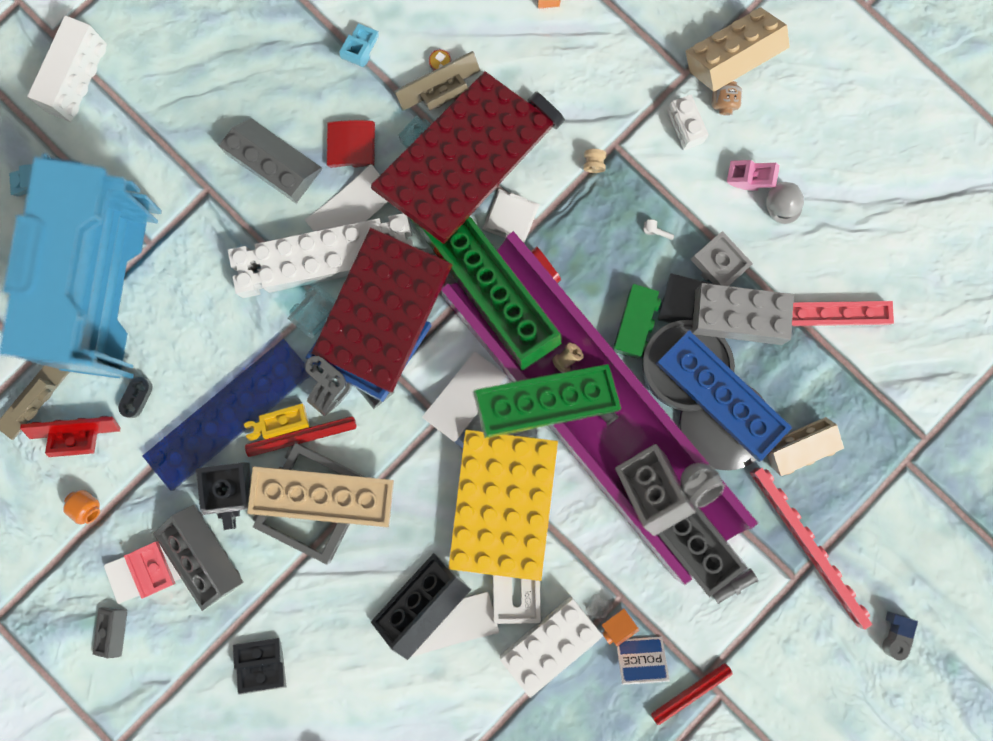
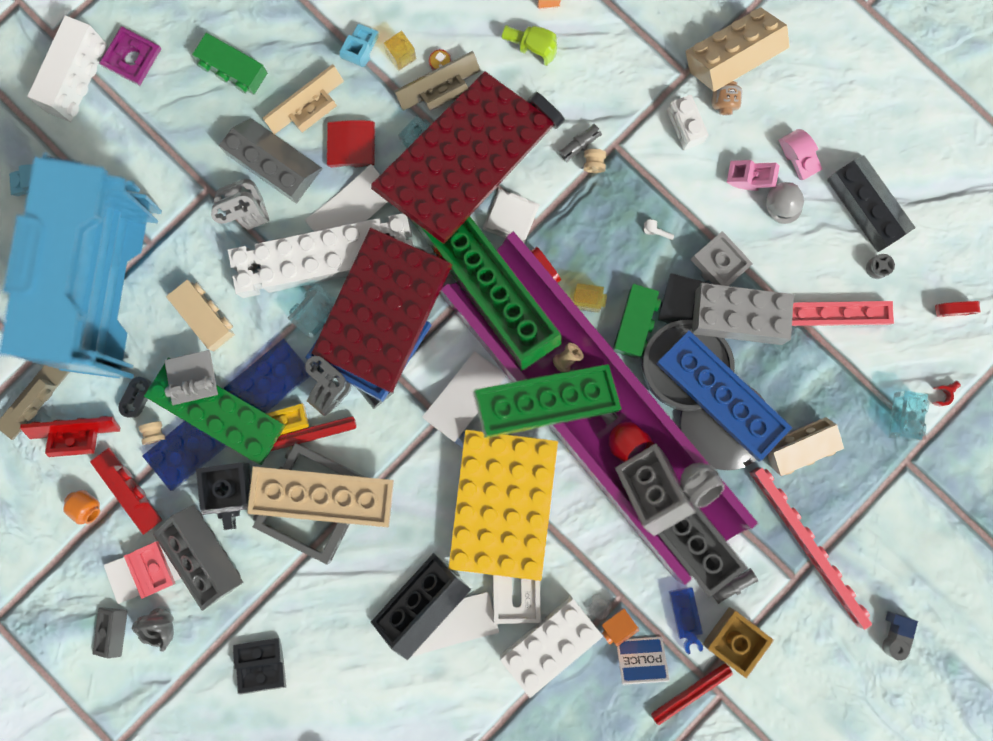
none -> red bracket [90,448,163,535]
none -> magenta piece [99,26,161,86]
none -> dark grey hair [132,608,174,652]
none -> tan wheel [138,421,166,445]
none -> green plate [144,357,286,465]
none -> light grey hinge [164,350,218,405]
none -> tan brick [166,279,235,351]
none -> green brick [192,33,268,95]
none -> light grey piece [211,179,269,230]
none -> tan bracket [263,64,344,134]
none -> clear yellow brick [384,31,416,71]
none -> lime piece [502,25,557,66]
none -> dark grey pin [558,124,602,162]
none -> clear yellow brick [573,283,607,313]
none -> red helmet [609,422,654,462]
none -> clear blue plate [668,587,703,654]
none -> pearl gold brick [702,607,774,679]
none -> bright pink brick [779,129,822,180]
none -> black slope [827,155,916,252]
none -> dark grey wheel [866,254,895,279]
none -> clear light blue brick [889,391,929,441]
none -> red piece [931,381,961,407]
none -> red beam [935,301,981,317]

